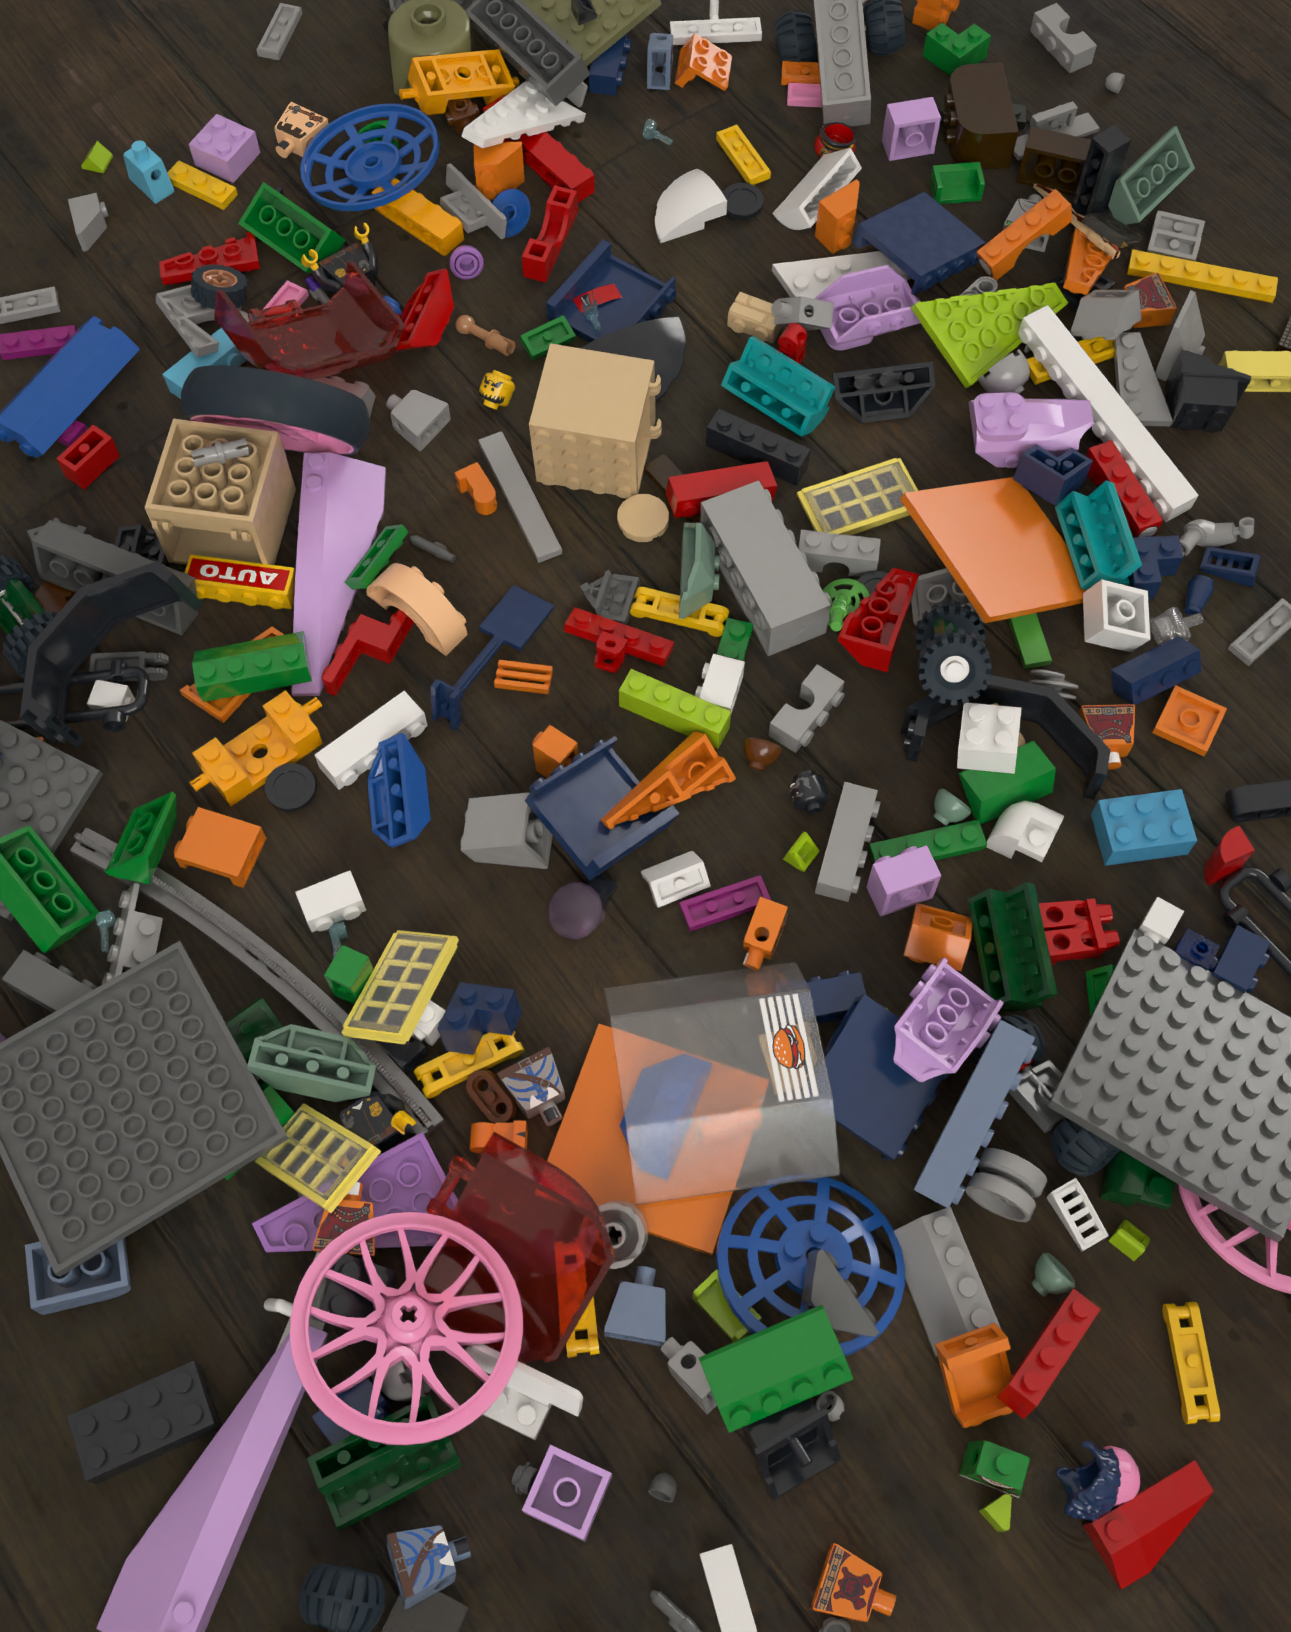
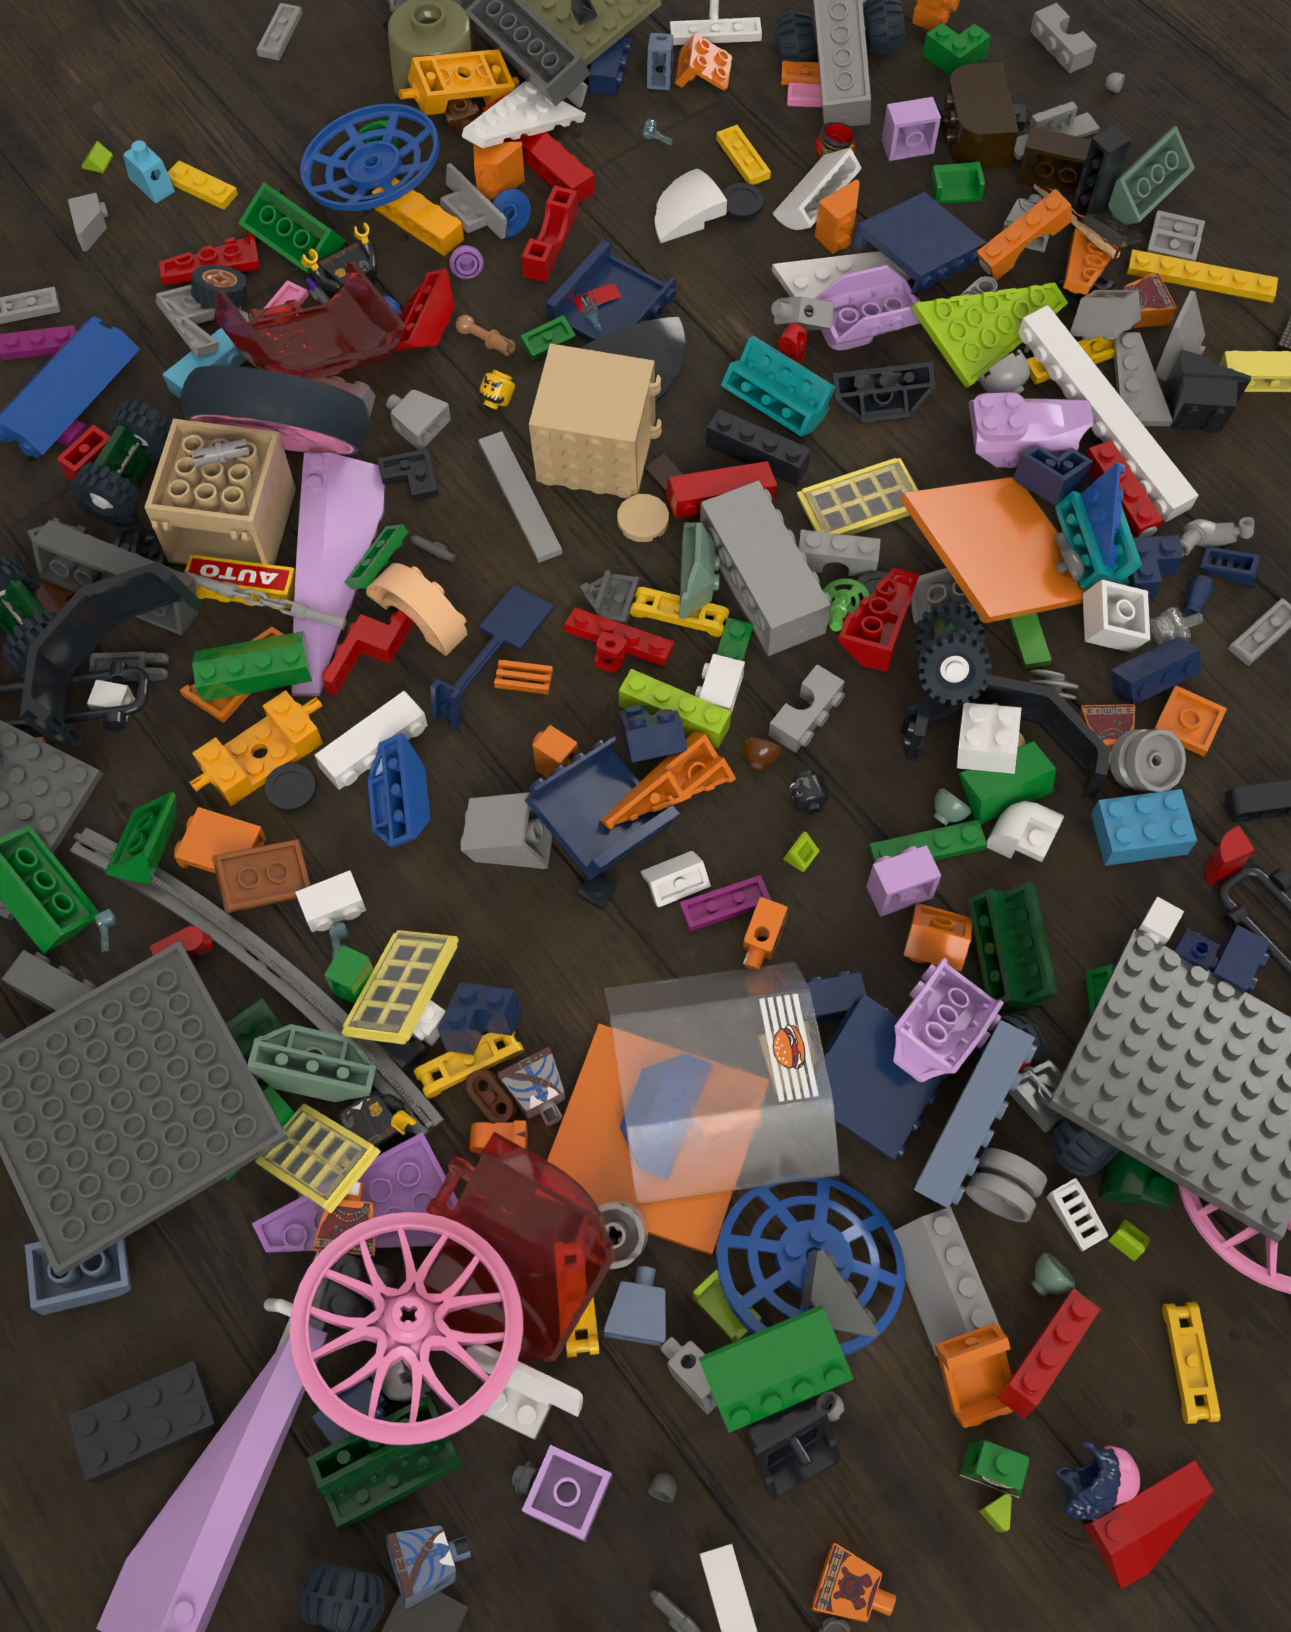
light grey bracket [102,883,163,985] -> none
lavender brick [189,114,260,183] -> none
light nougat torso [275,102,329,158] -> none
orange leg [454,462,497,515] -> none
clear purple dish [548,882,605,940] -> none
tan brick [727,292,782,343] -> none
light grey brick [815,782,881,902] -> none
red hips [1039,898,1120,965] -> none
none -> black plate [68,400,172,526]
none -> red leg [150,926,213,959]
none -> light grey piece [184,571,346,629]
none -> dark orange tile [212,839,311,913]
none -> black plate [377,448,438,501]
none -> dark blue brick [618,705,687,762]
none -> dark grey piece [1054,532,1084,582]
none -> blue wing [1081,462,1125,568]
none -> light grey wheel [1110,729,1186,792]

